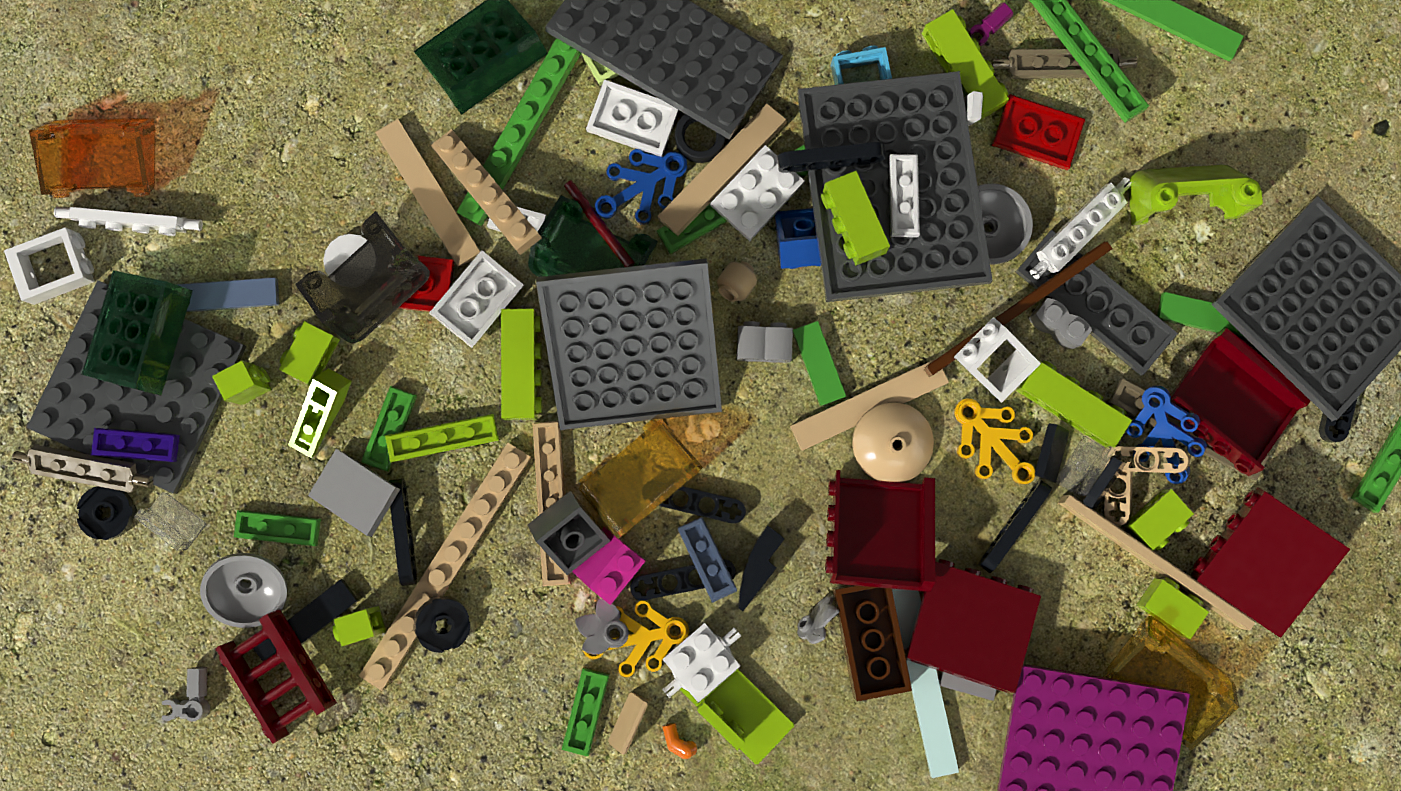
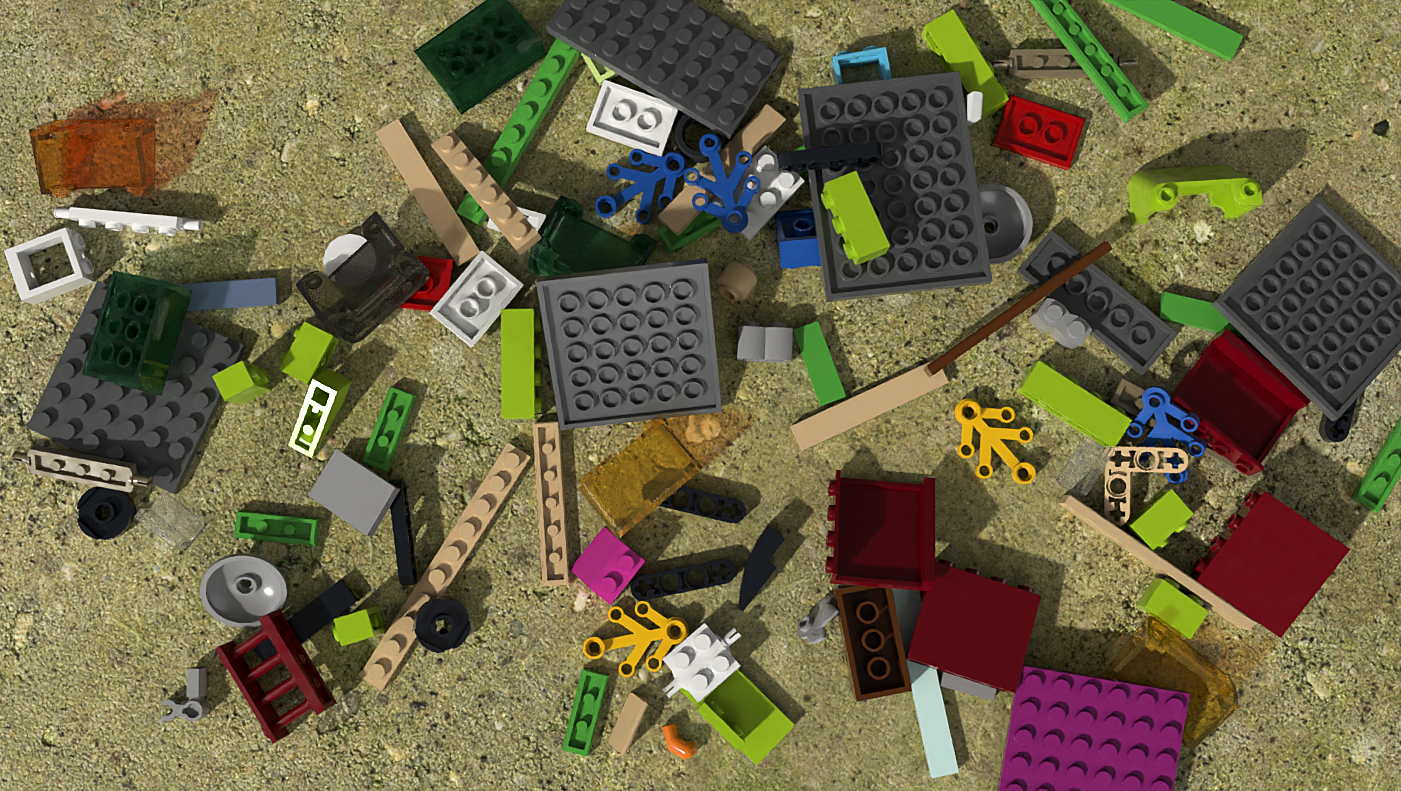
dark purple tile [91,428,180,462] -> none
lime tile [385,414,499,462] -> none
dark grey slope [527,491,610,575] -> none
dark red bar [564,180,635,267] -> none
light grey plate [575,599,629,655] -> none
sand blue tile [678,517,737,603] -> none
tan dish [852,402,934,483] -> none
white tile [889,154,920,237] -> none
white window [954,317,1041,403] -> none
magenta bar [968,2,1013,47] -> none
black beam [978,479,1052,573] -> none
white plate [1030,177,1131,279] -> none
black tile [1035,423,1070,483] -> none
black tile [1083,457,1127,509] -> none
none -> blue plant [684,133,761,233]

